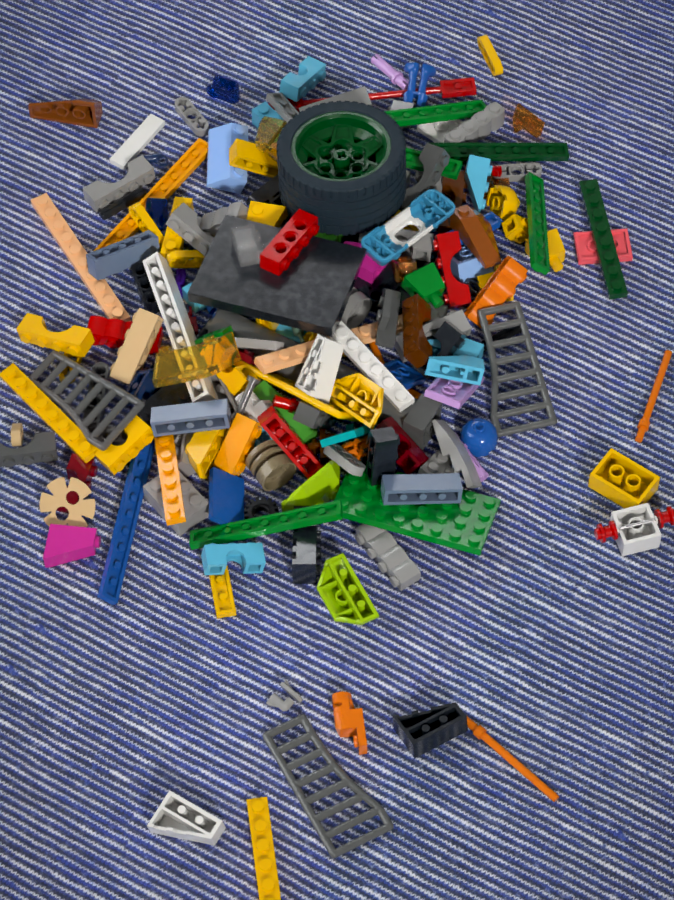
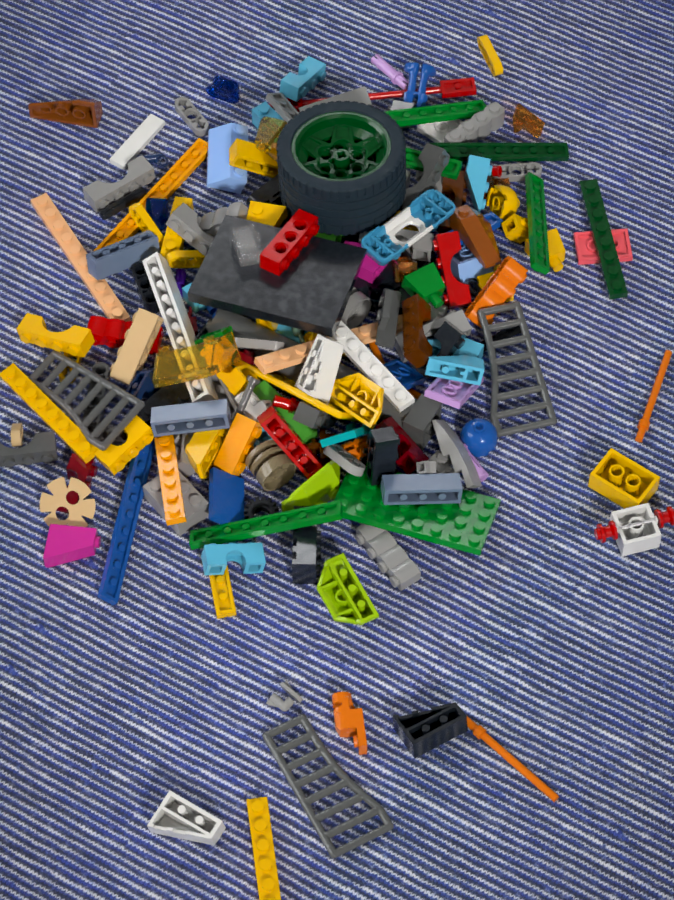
none -> light grey piece [416,461,437,474]

